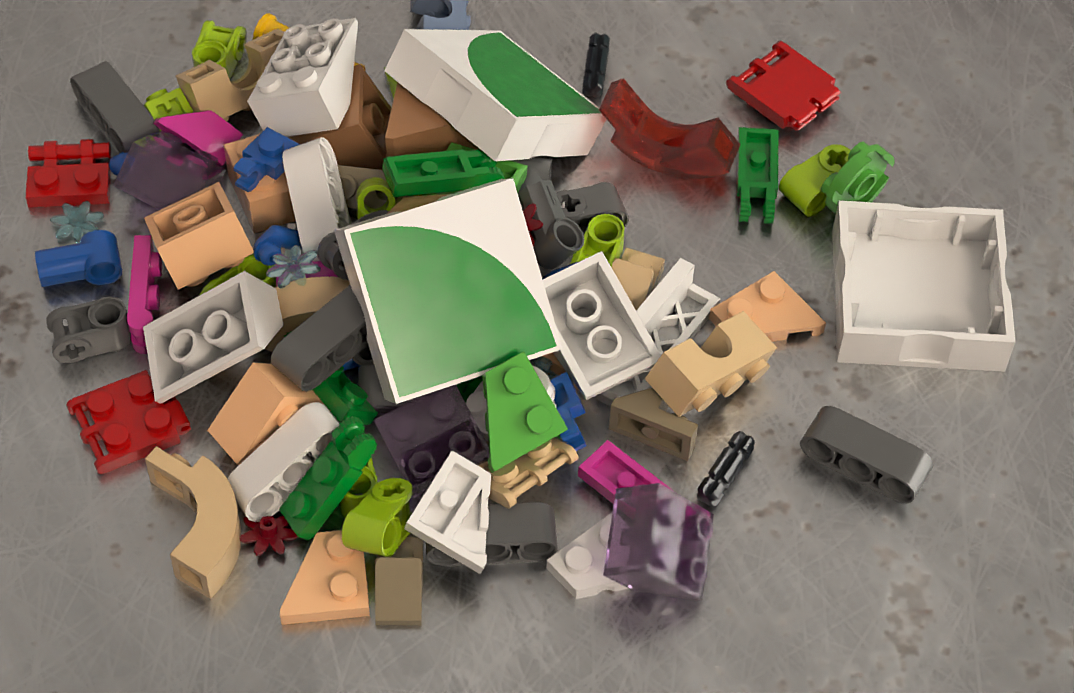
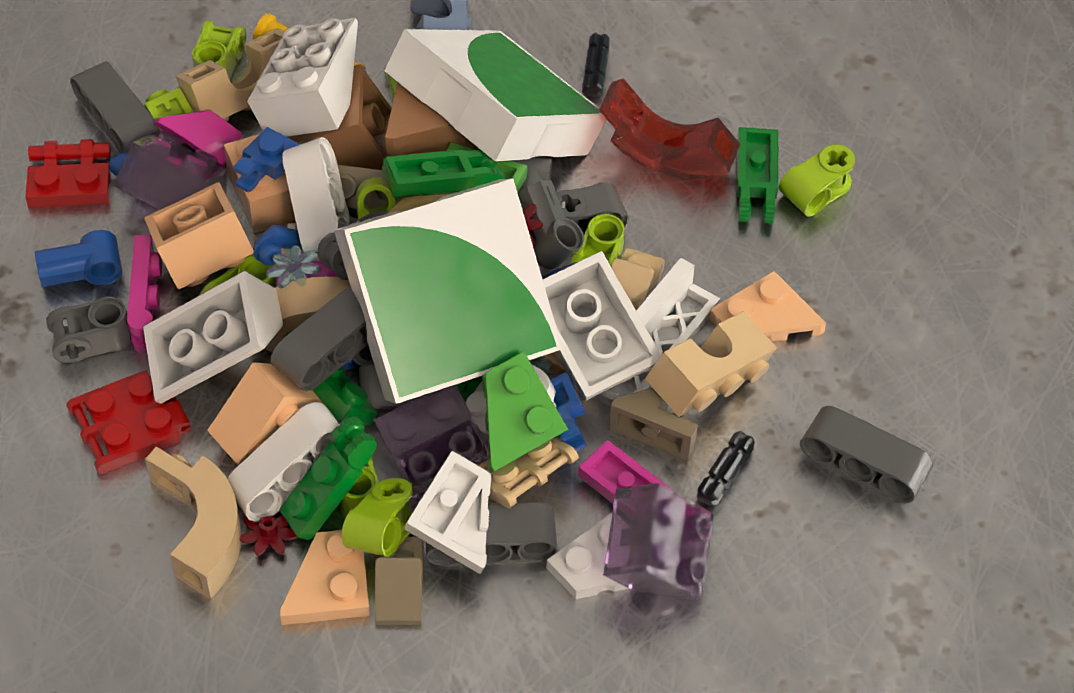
clear light blue plant [50,201,104,244] -> none
red plate [726,41,841,131] -> none
bright green plate [821,141,895,215] -> none
white tile [832,201,1015,372] -> none

